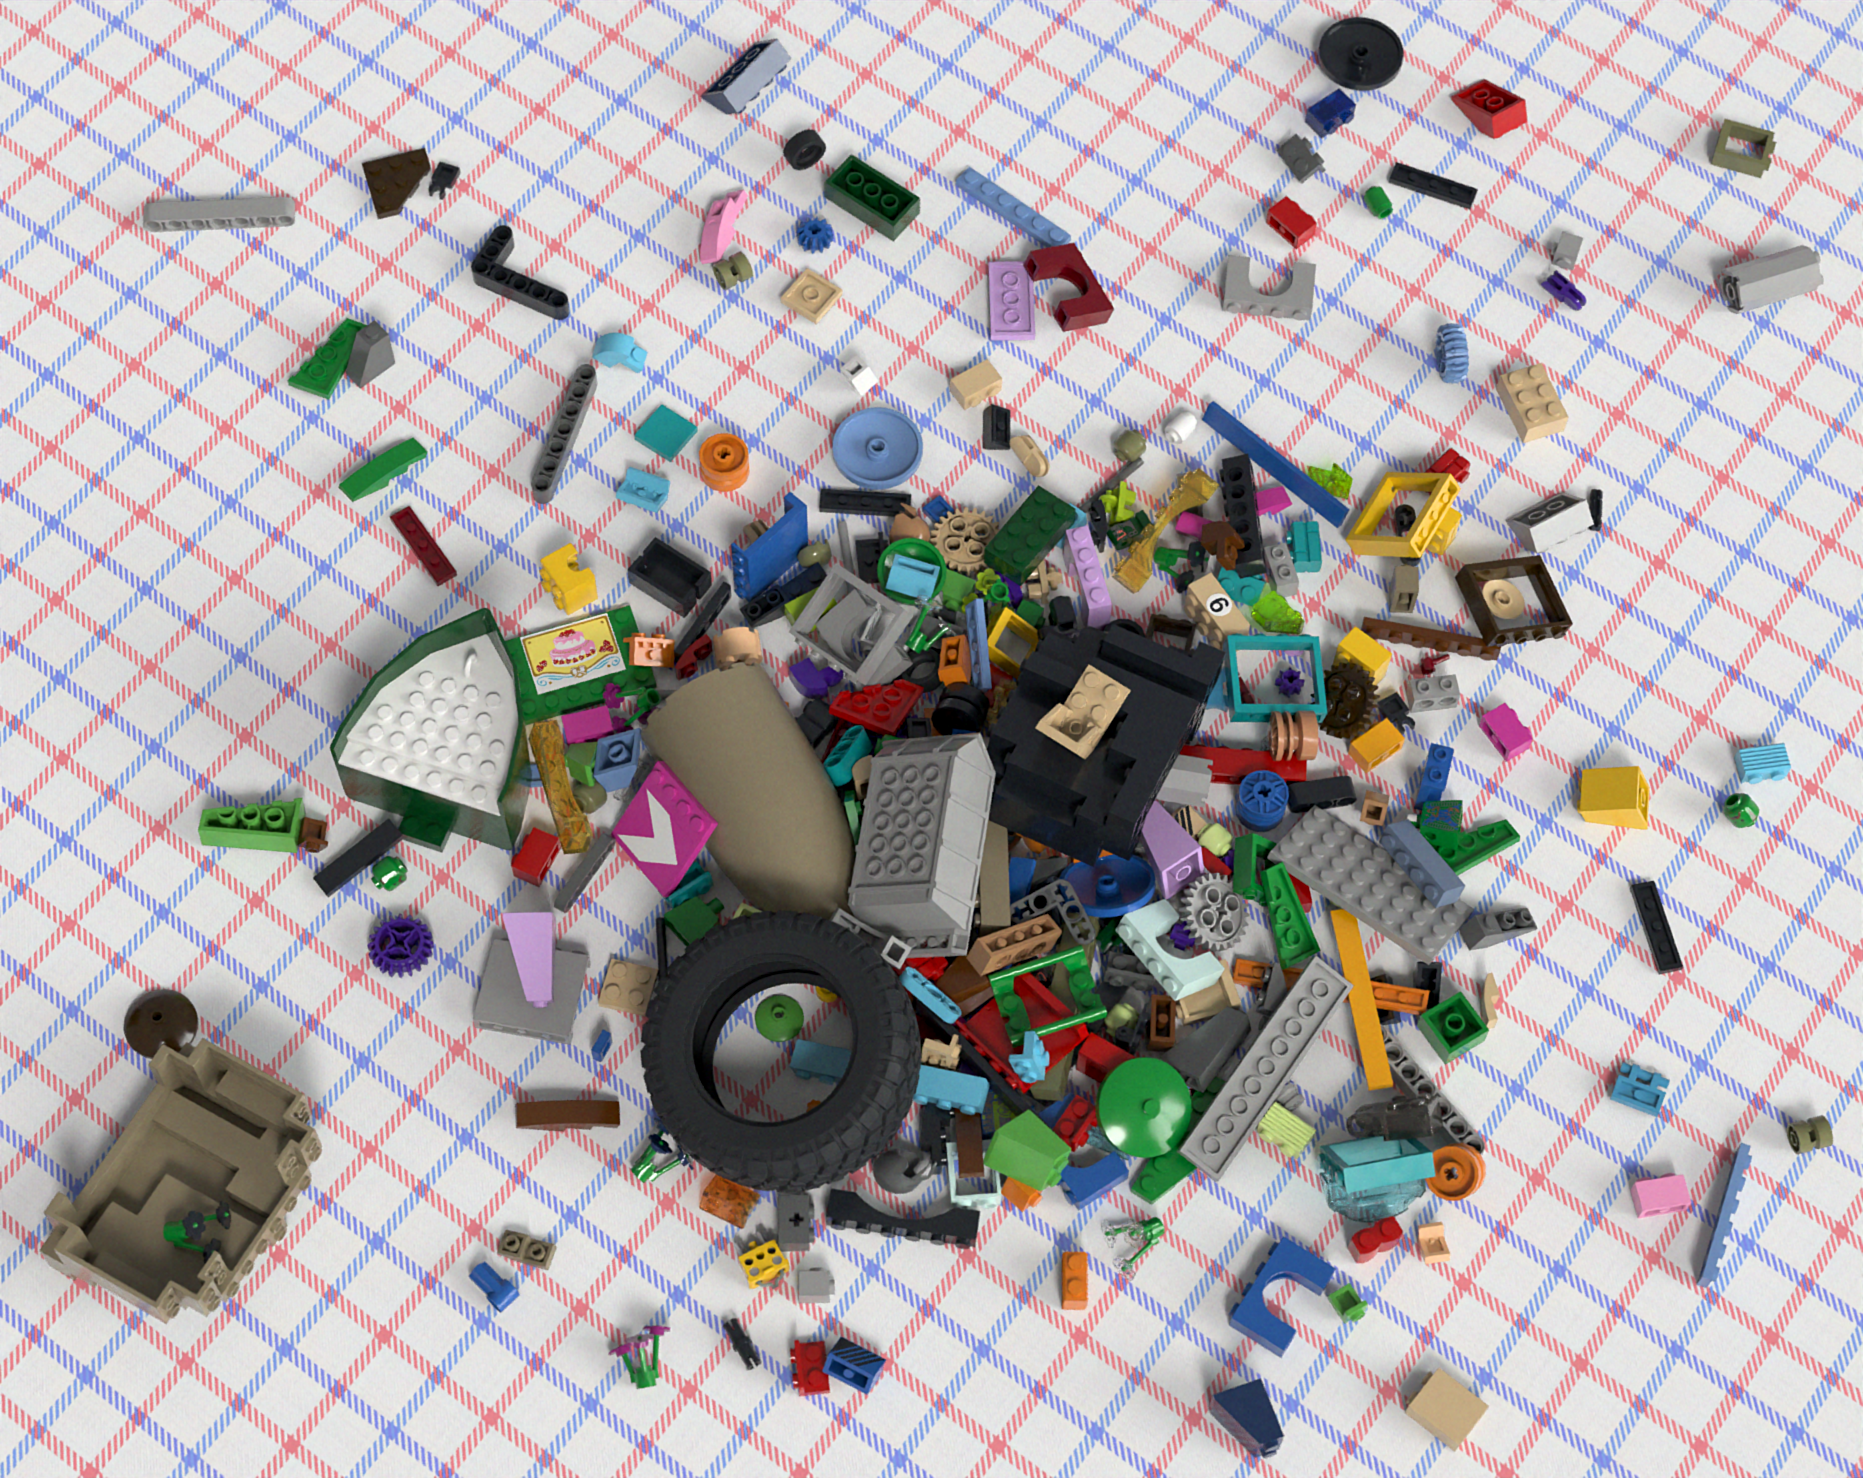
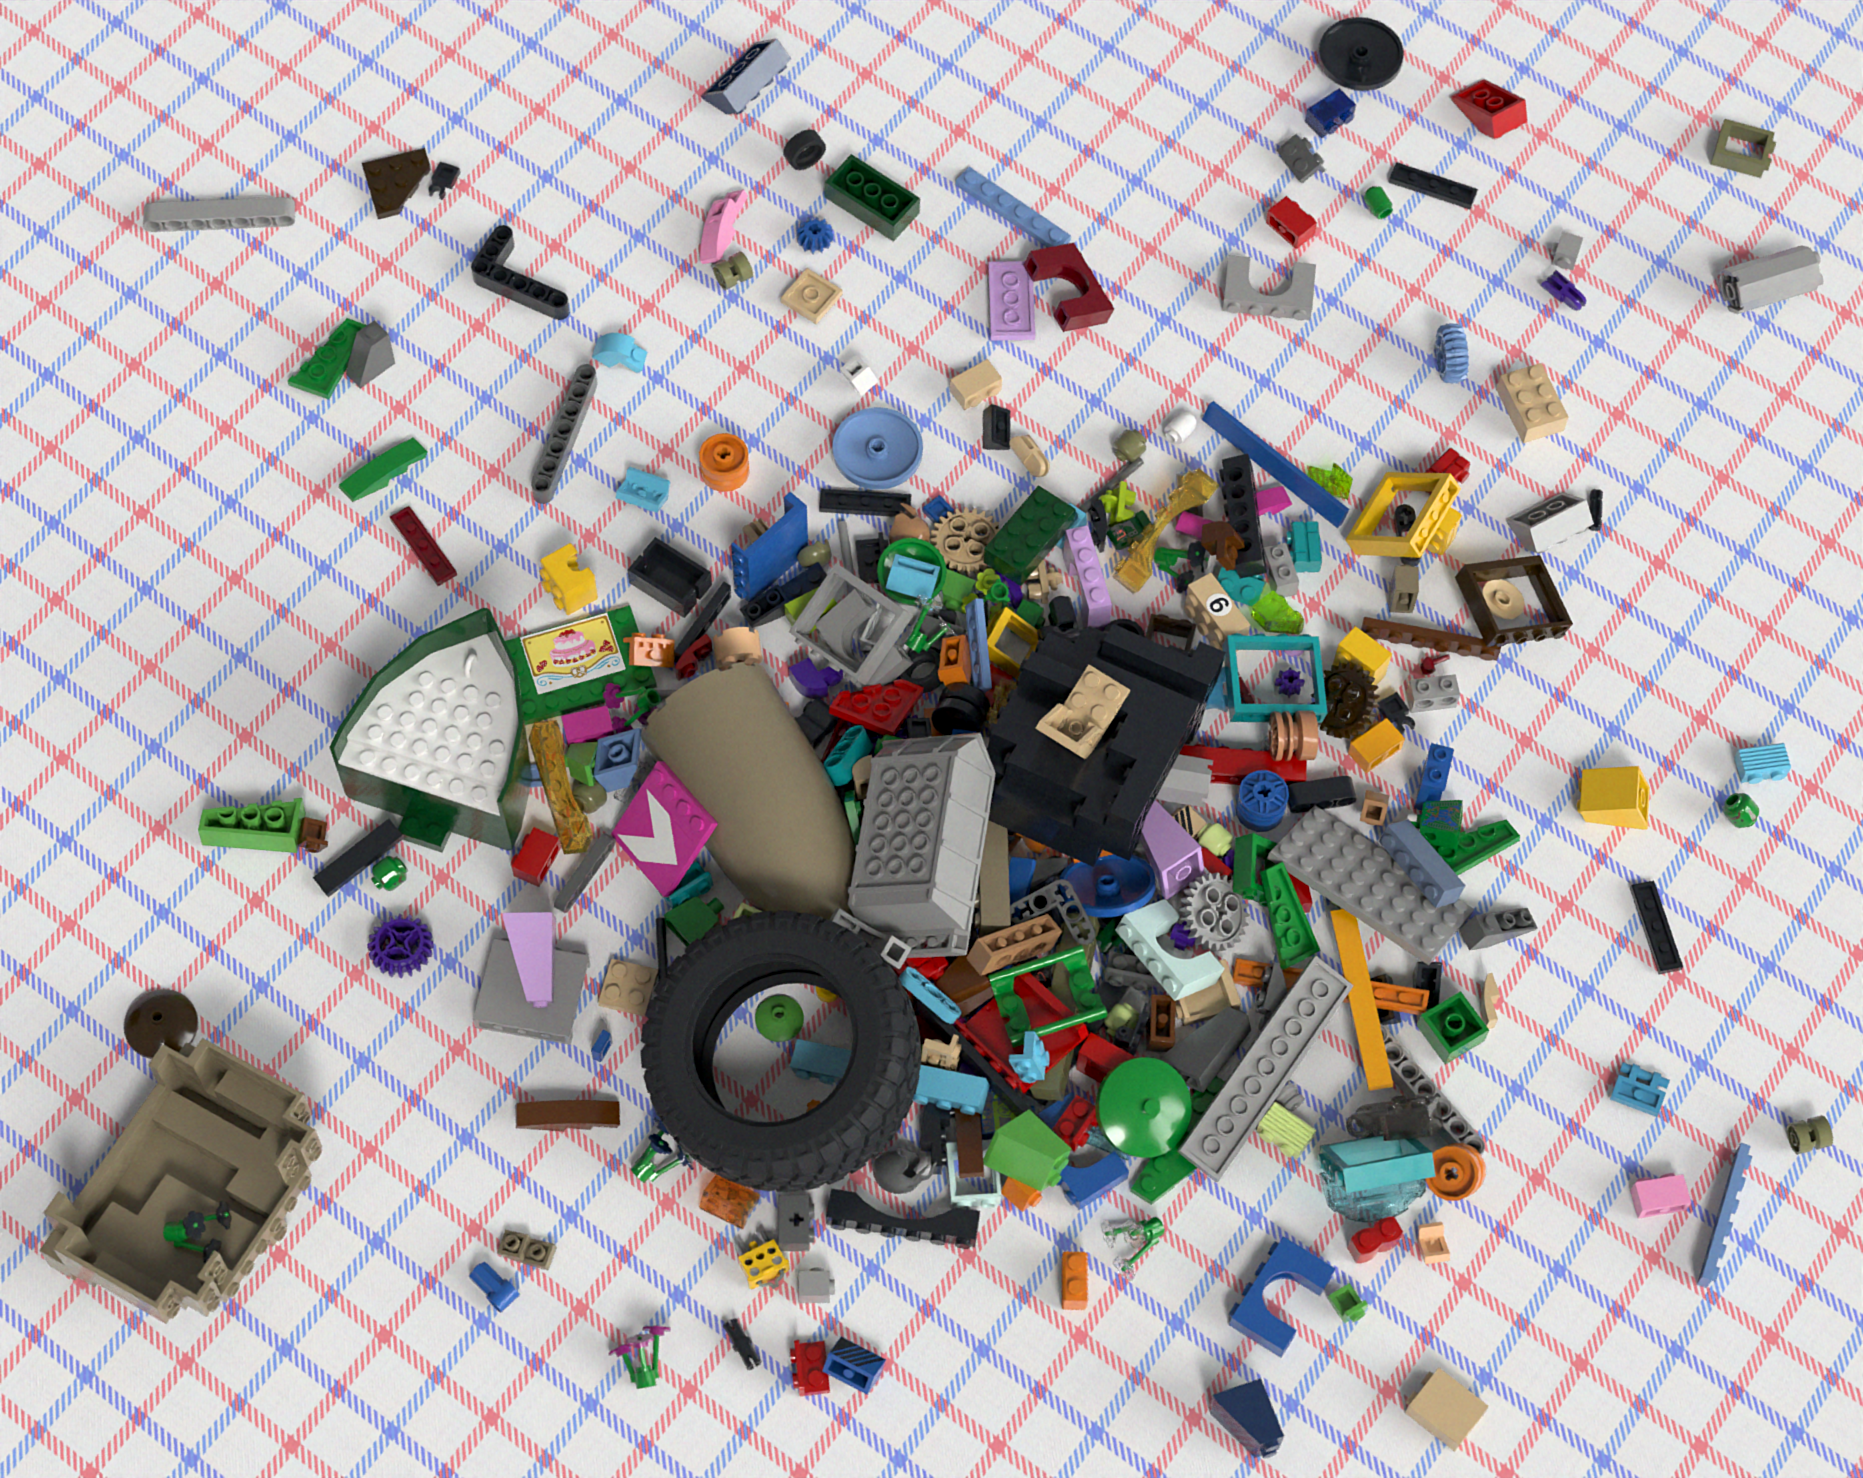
teal tile [634,404,698,463] -> none
dark pink brick [1479,703,1533,762] -> none

